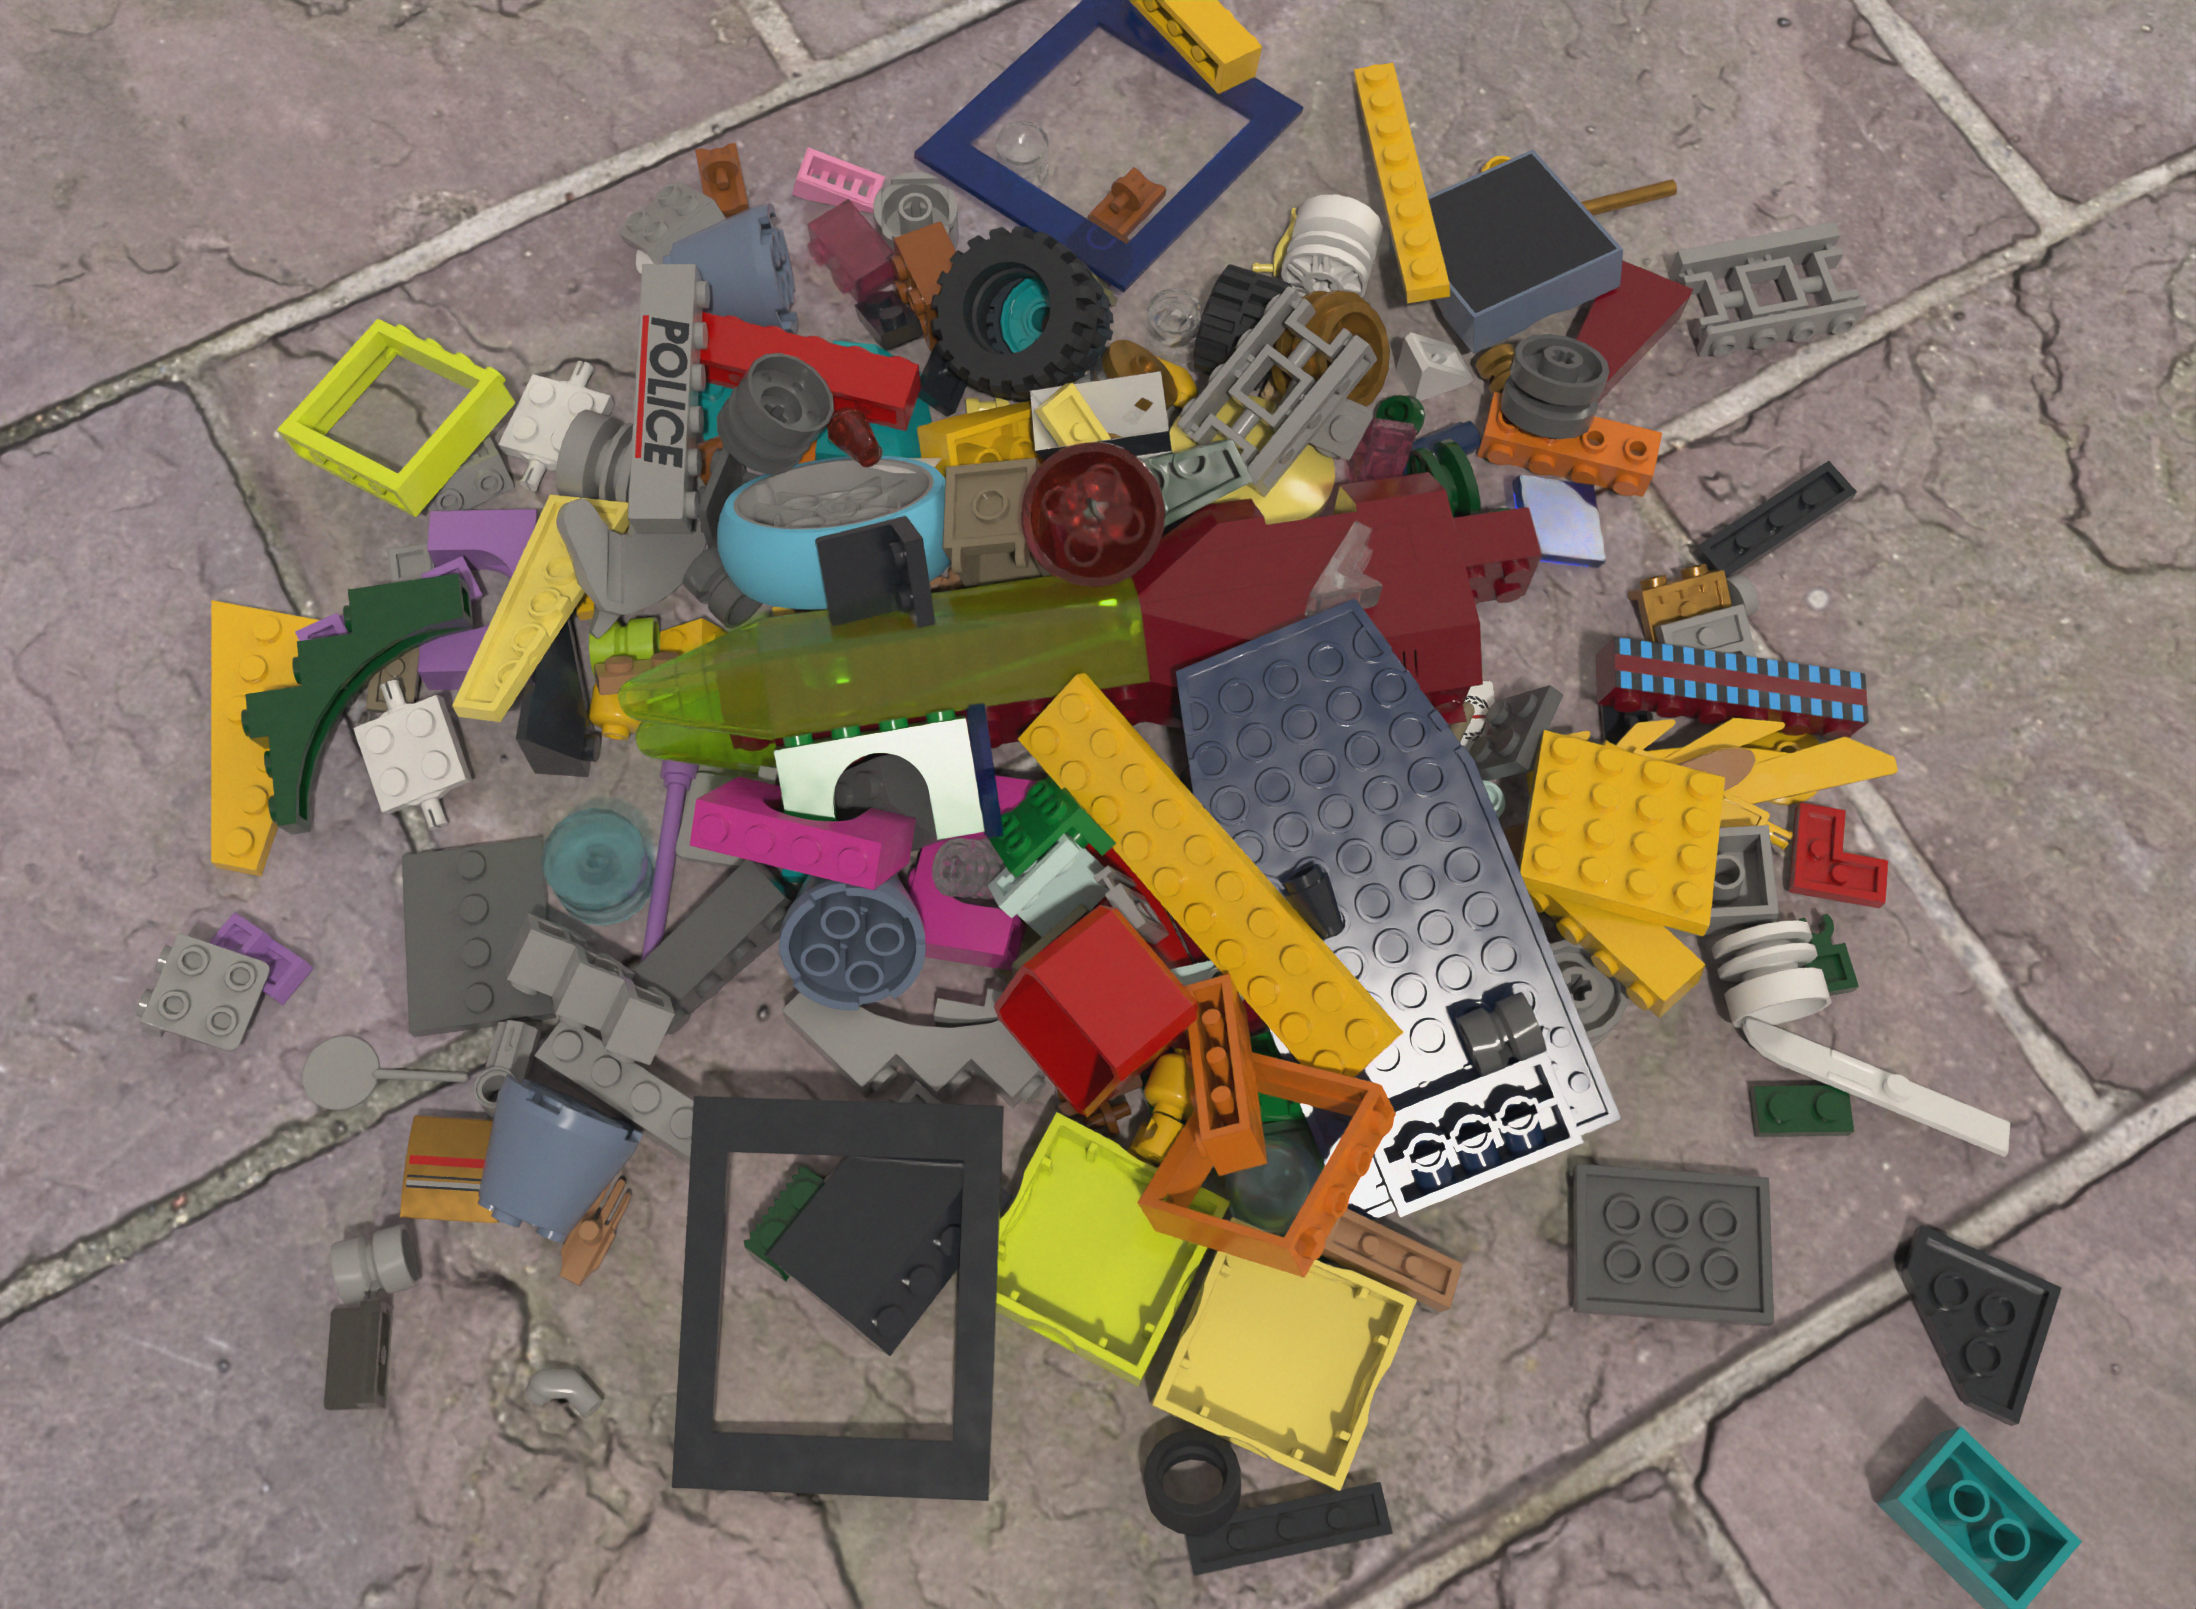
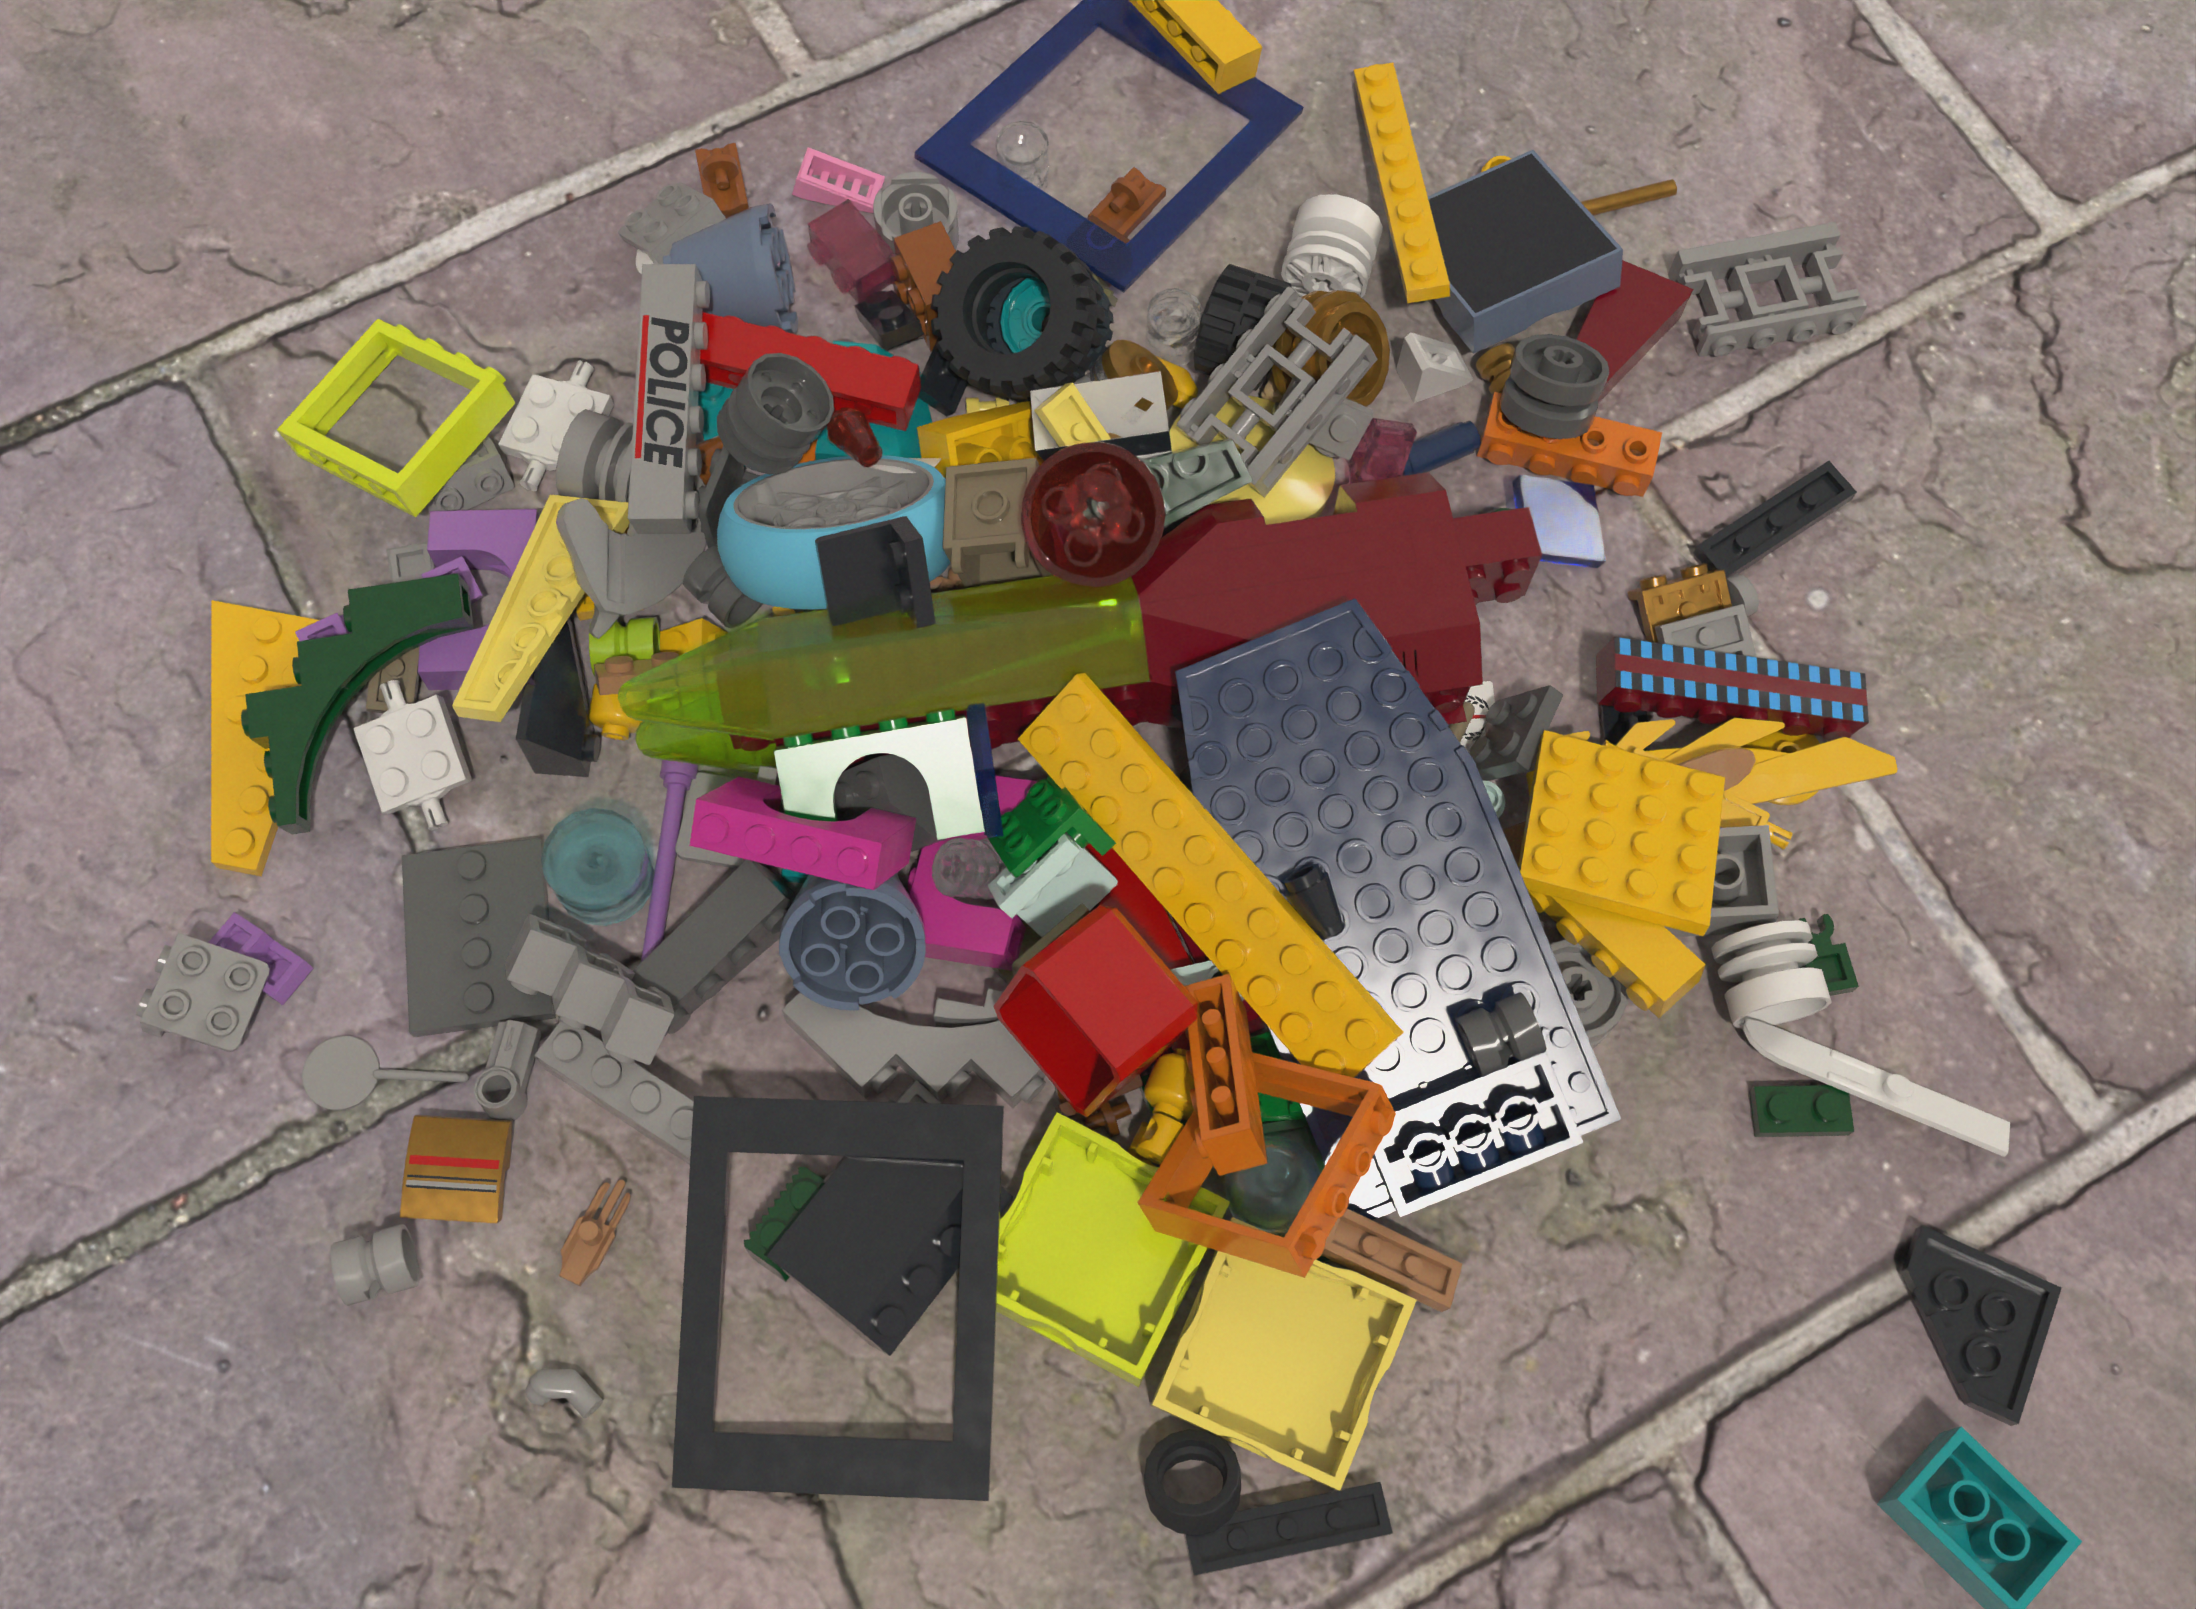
clear smoke panel [324,1300,394,1411] -> none
sand blue cone [478,1074,644,1243] -> none
light grey plate [1093,866,1169,945] -> none
light yellow piece [1252,208,1297,277] -> none
clear slope [1305,521,1383,617] -> none
dark green hat [1375,395,1425,445] -> none
dark green wheel [1406,438,1481,518] -> none
dark grey plate [1573,1164,1774,1327] -> none
red plate [1788,802,1888,909] -> none

